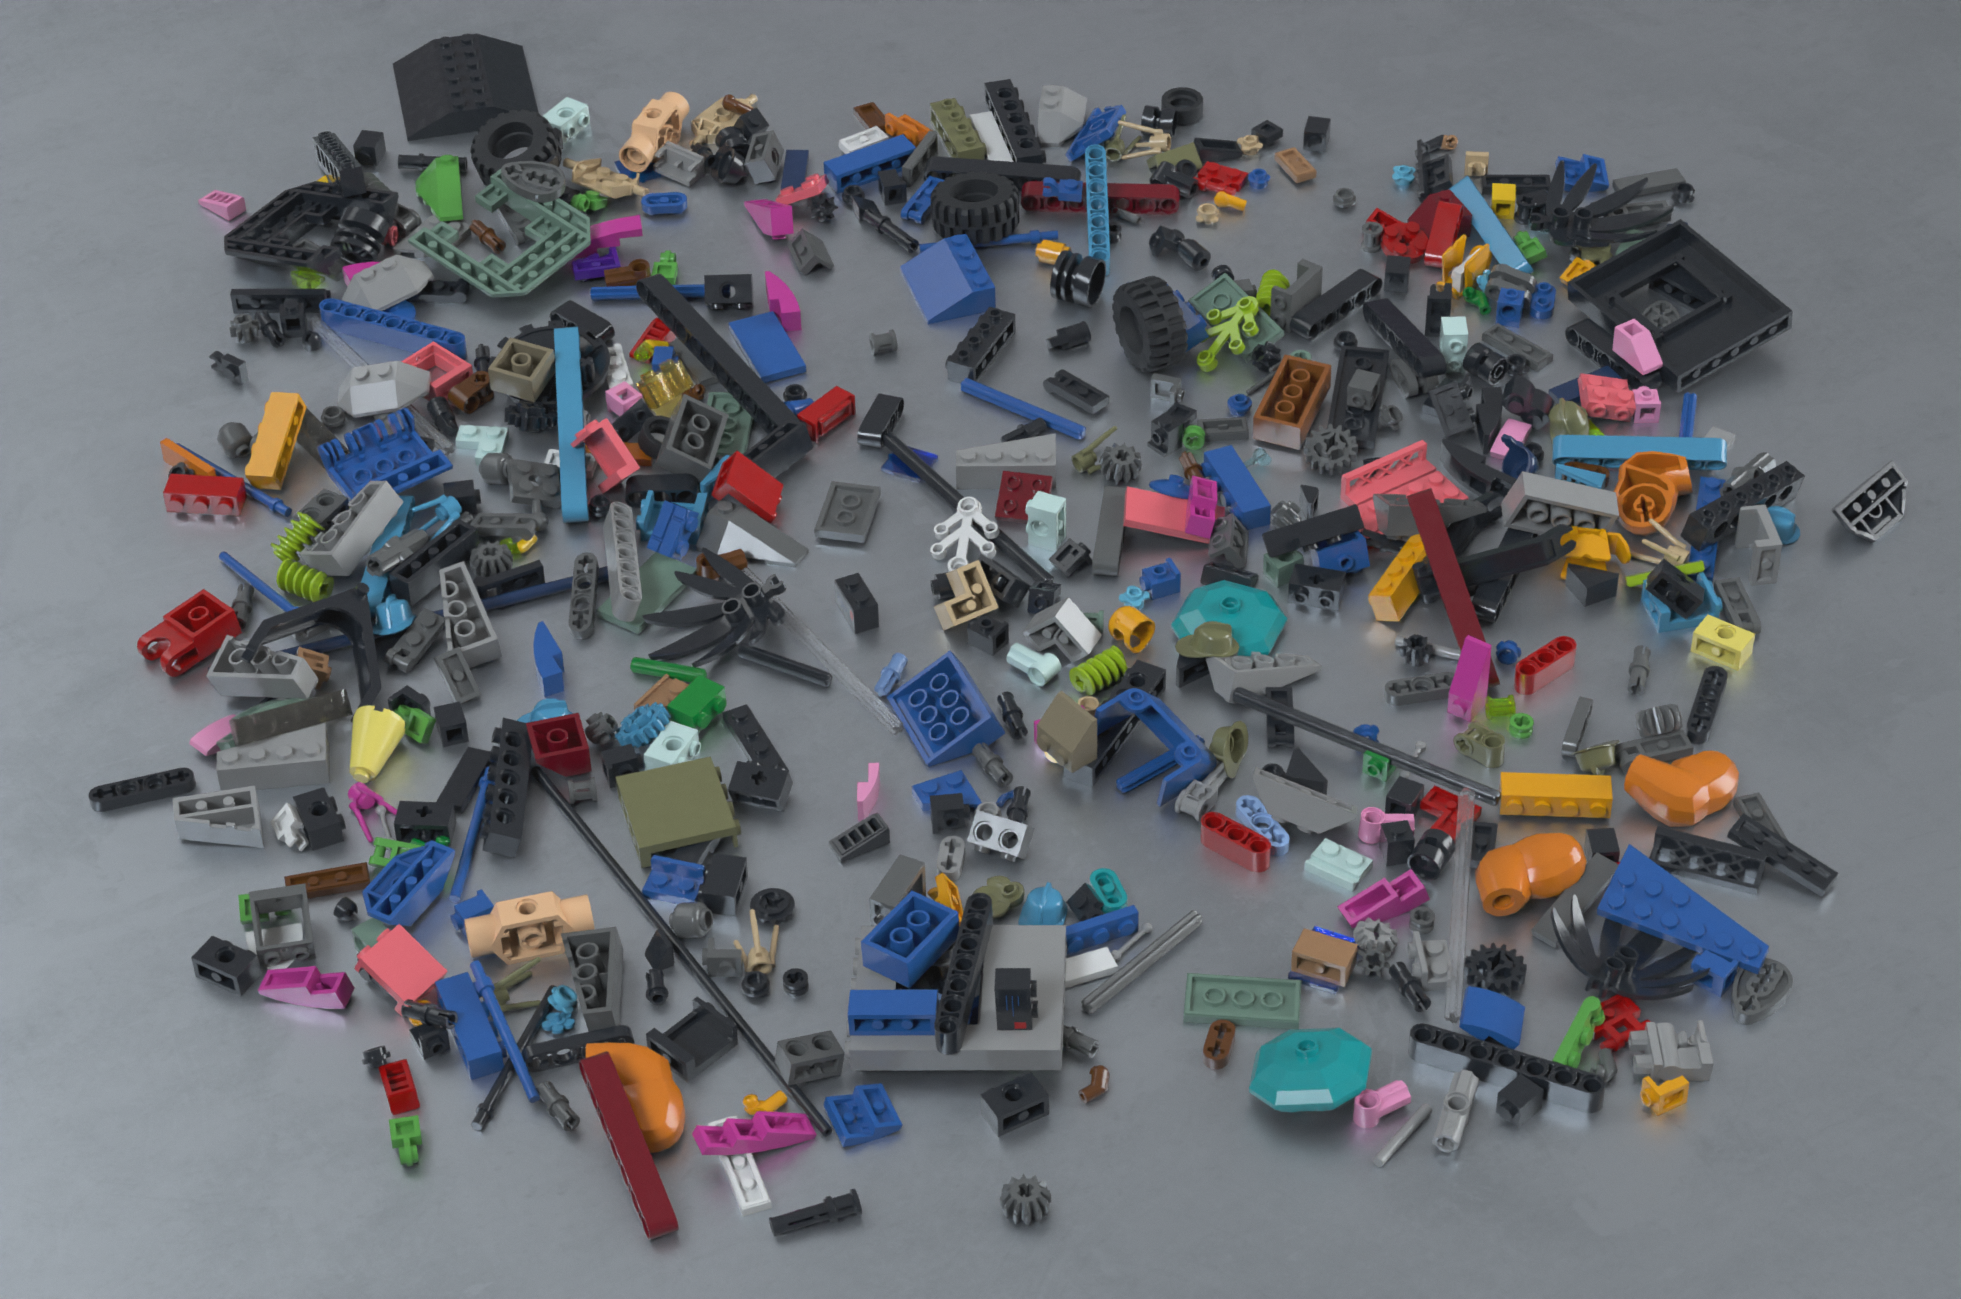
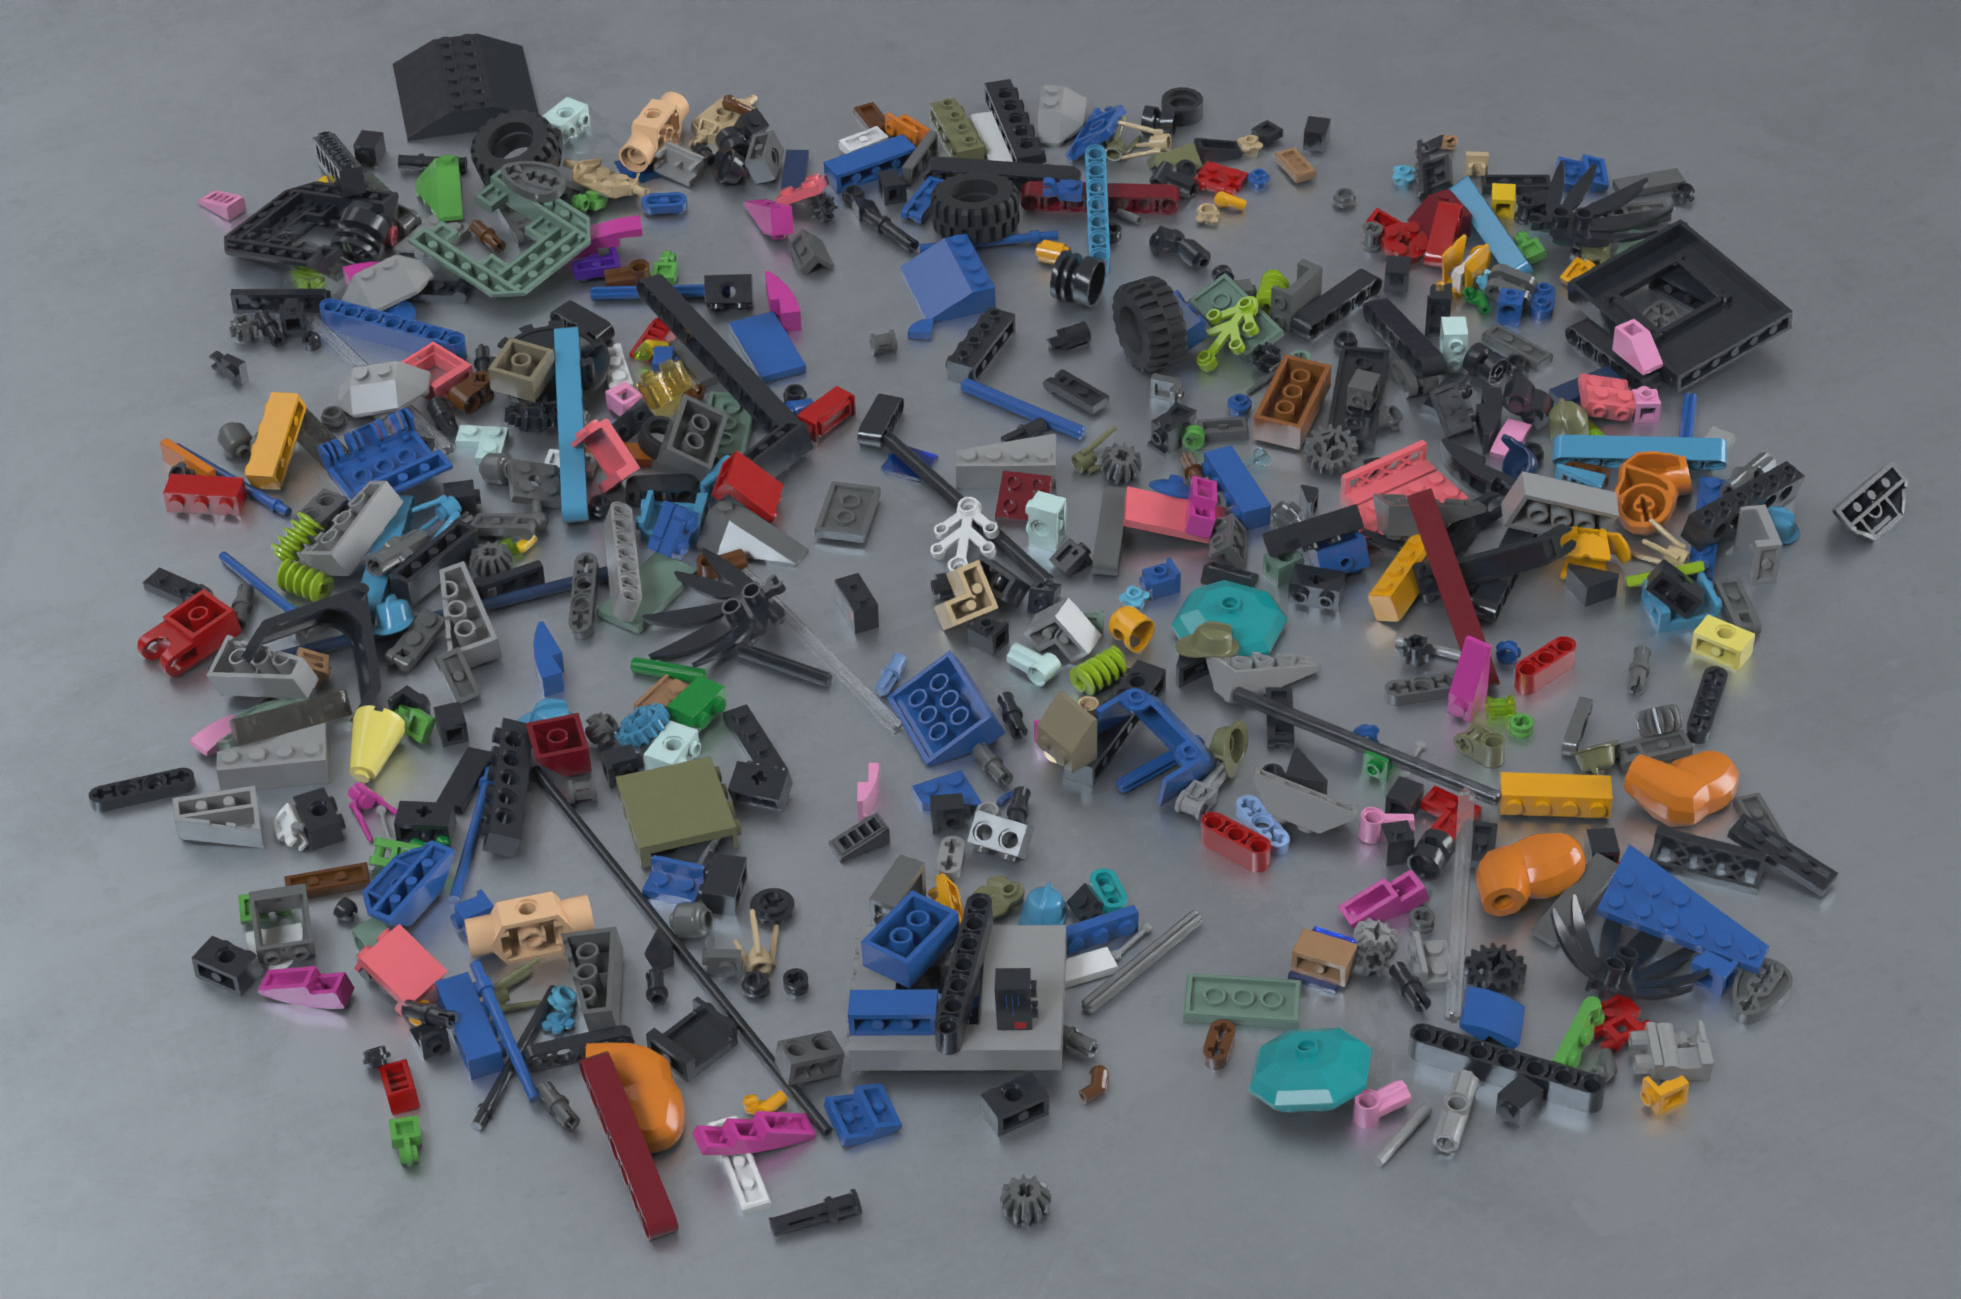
light aqua plate [1304,838,1373,892] -> none
none -> black hinge [143,567,214,605]
none -> blue tile [907,318,934,340]

